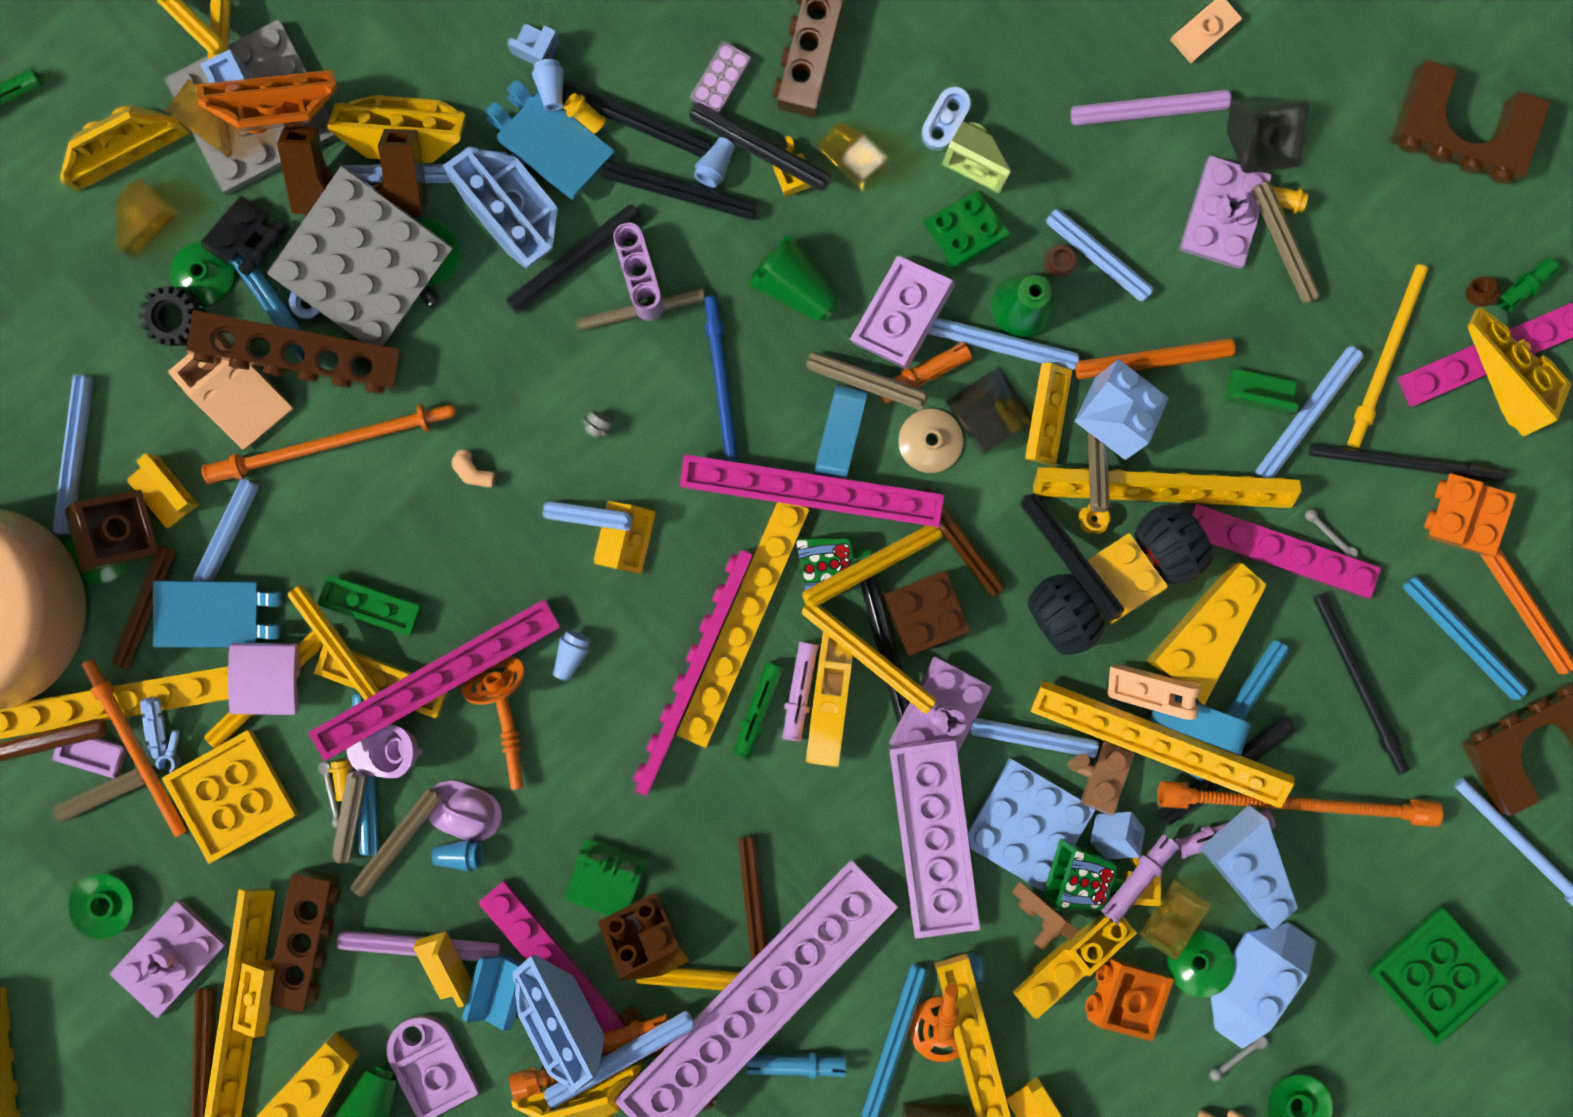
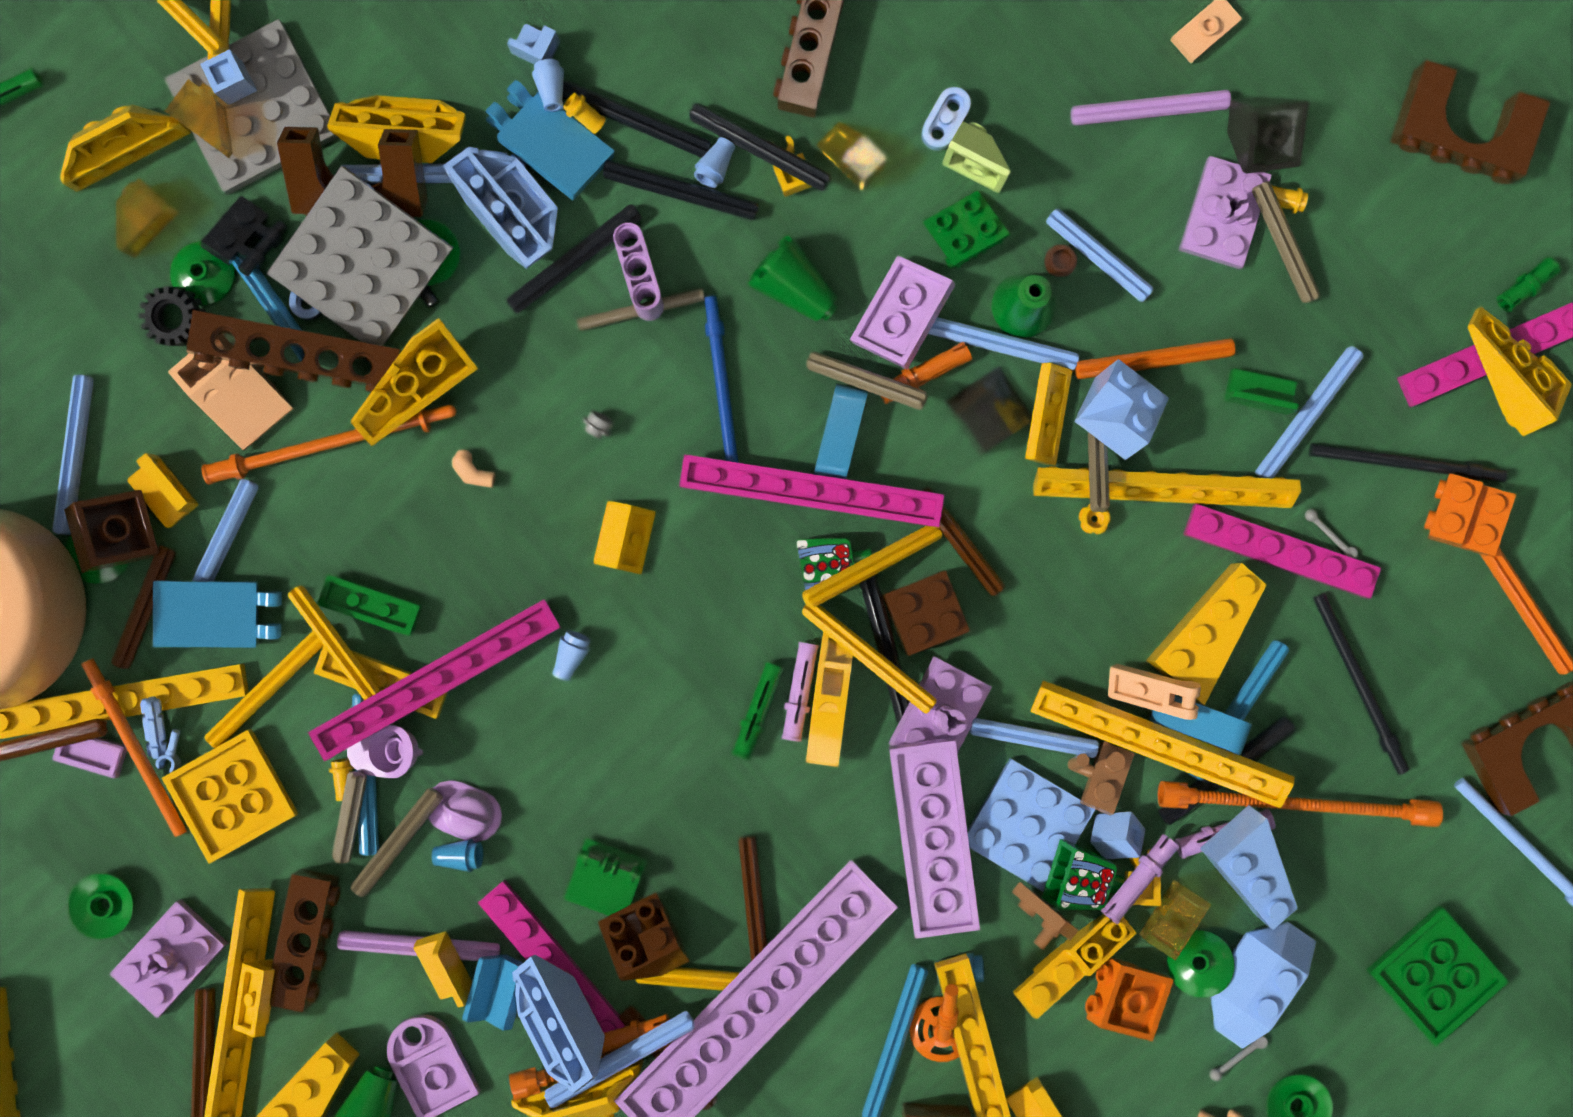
dark tan axle [53,768,146,822] -> none
orange wedge [196,70,337,134] -> none
lavender slope [228,643,300,715] -> none
light grey hinge [318,762,340,828] -> none
orange dish [461,656,525,790] -> none
light blue axle [542,501,633,531] -> none
dark pink plate [633,550,753,797] -> none
yellow plate [676,502,810,748] -> none
lavender tile [691,41,751,114] -> none
dark azure pin [747,1052,846,1079] -> none
tan dish [898,409,963,473] -> none
black axle [1020,493,1125,621] -> none
black plate [1028,504,1214,655] -> none
yellow bar [1347,264,1429,448] -> none
dark azure axle [1403,576,1528,700] -> none
reddish brown plate [1466,277,1501,307] -> none
none -> yellow wedge [350,318,478,447]

